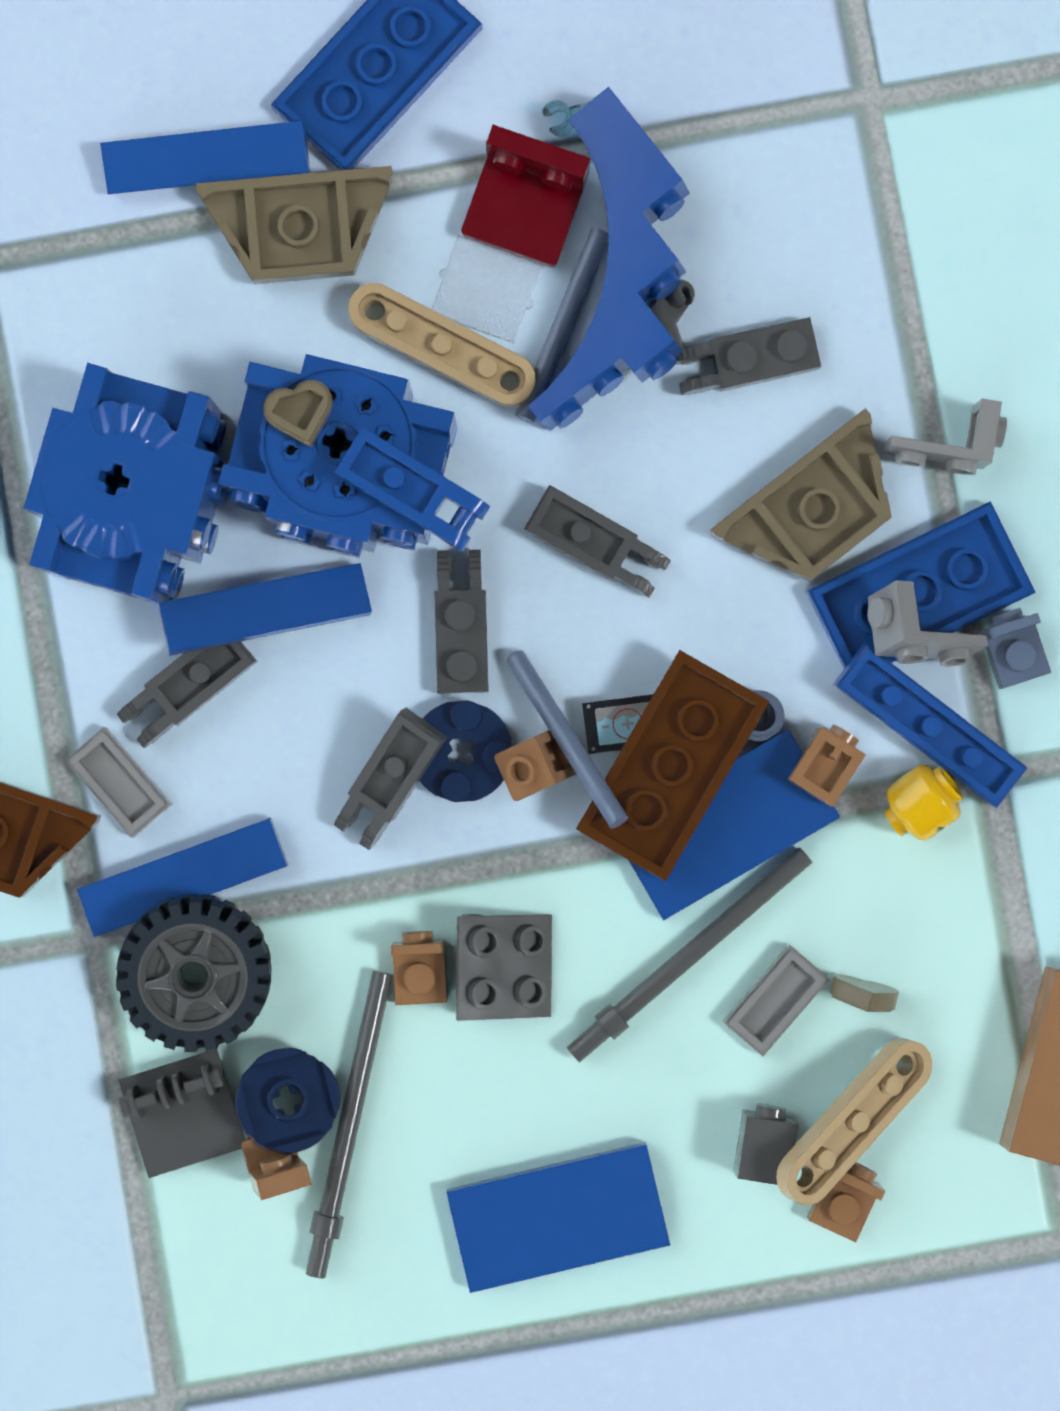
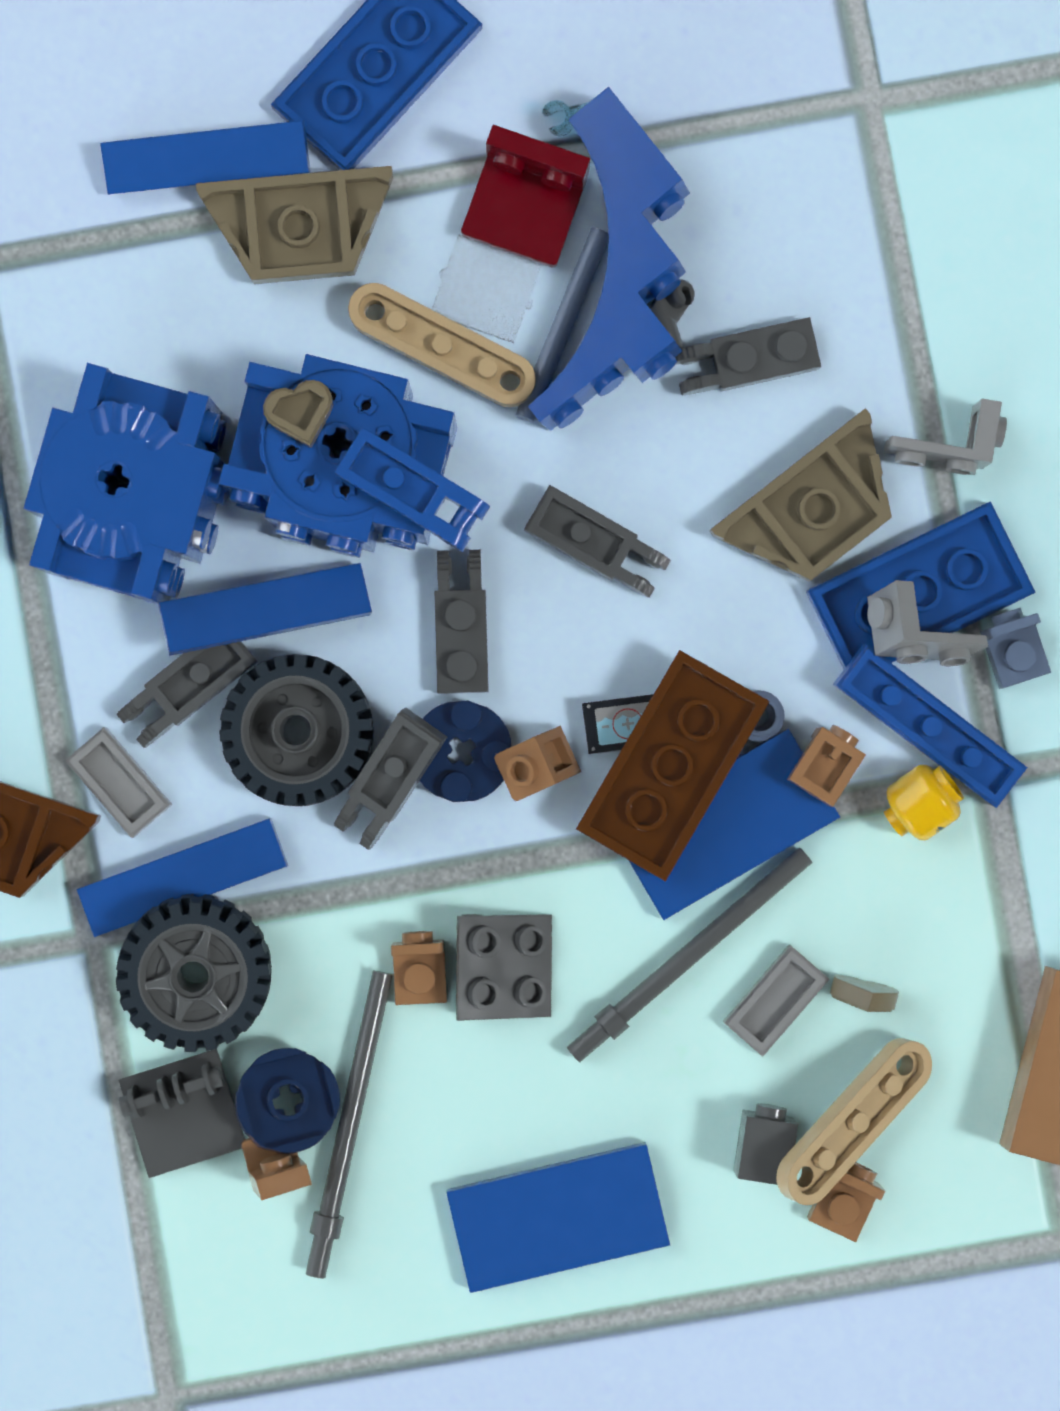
sand blue bar [506,650,628,829] -> none
none -> wheel [219,654,374,807]

